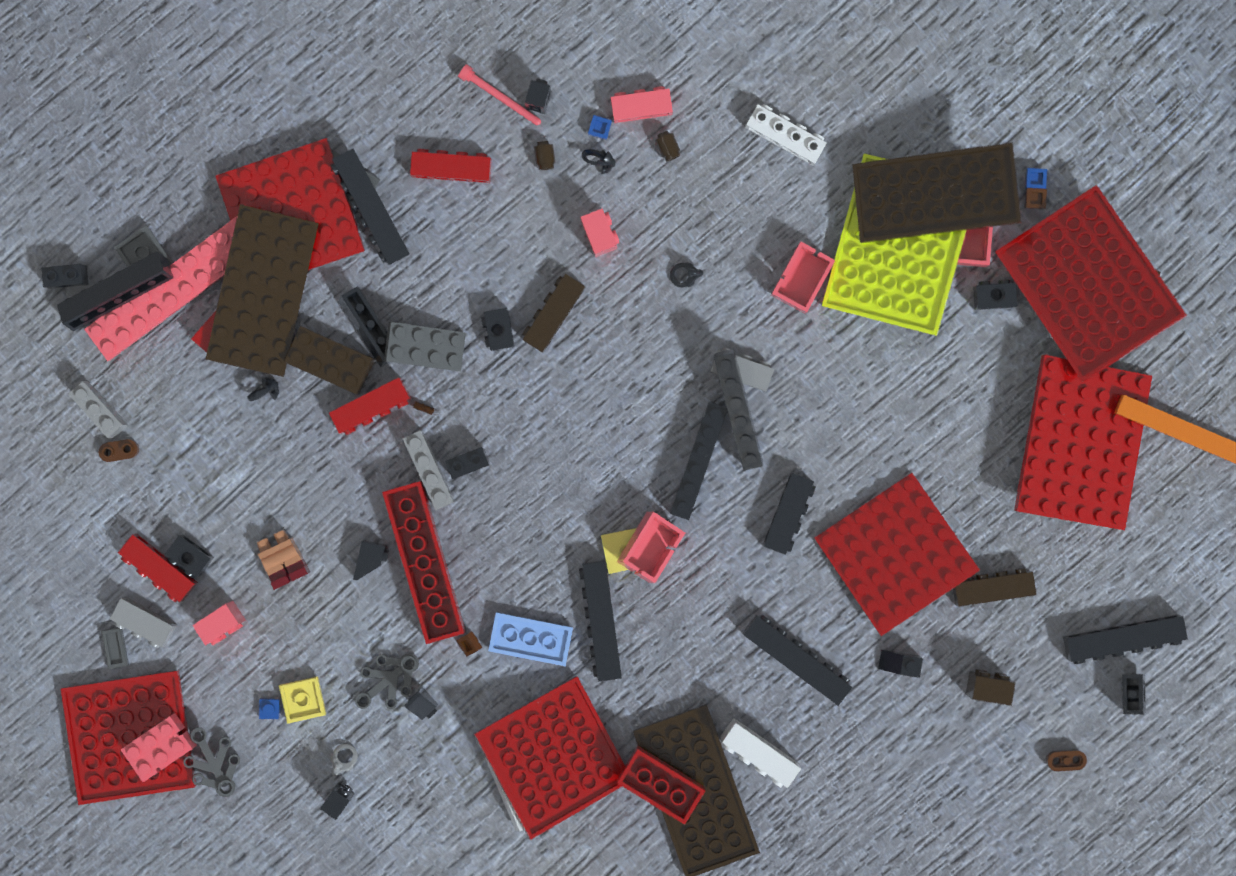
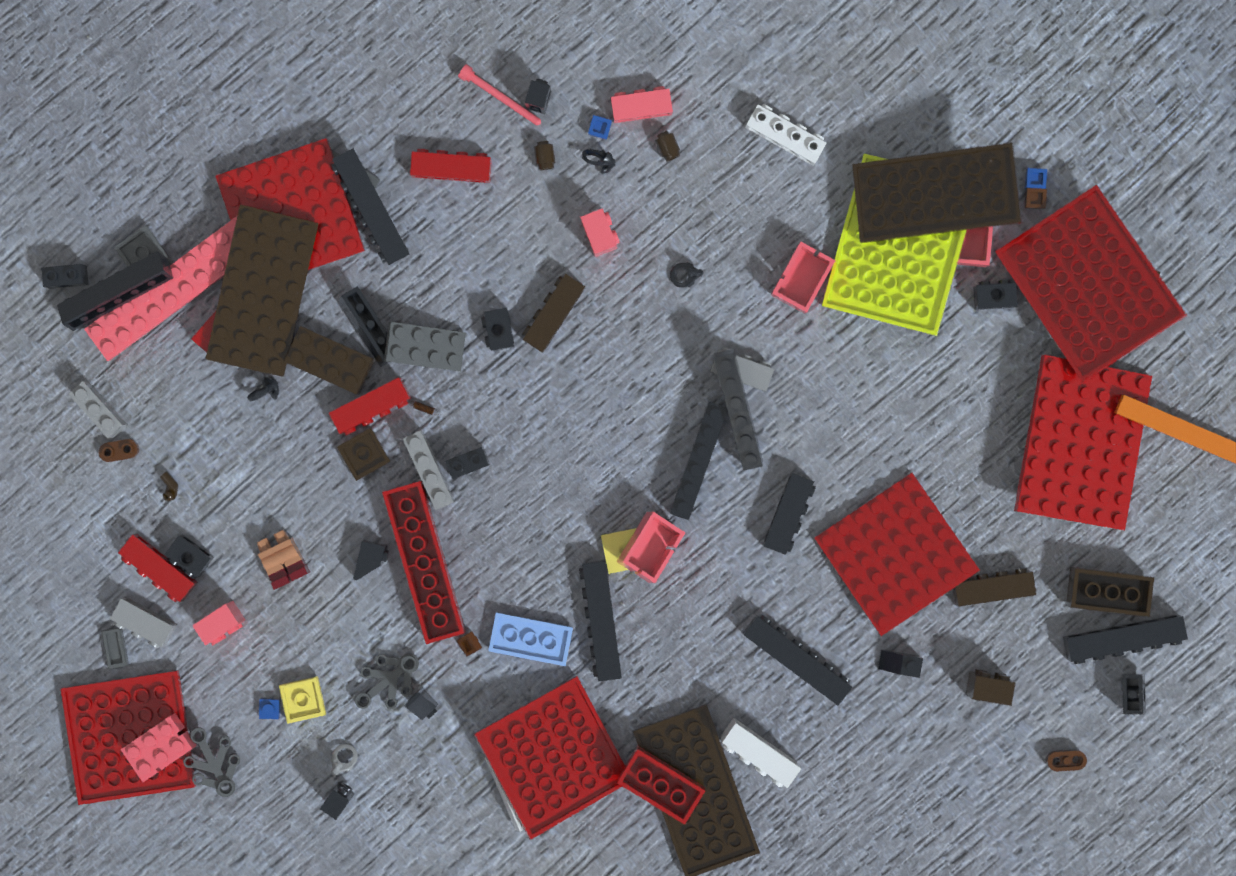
none -> dark brown arm [160,471,178,501]
none -> dark brown plate [337,427,391,481]
none -> dark brown brick [1066,567,1154,617]

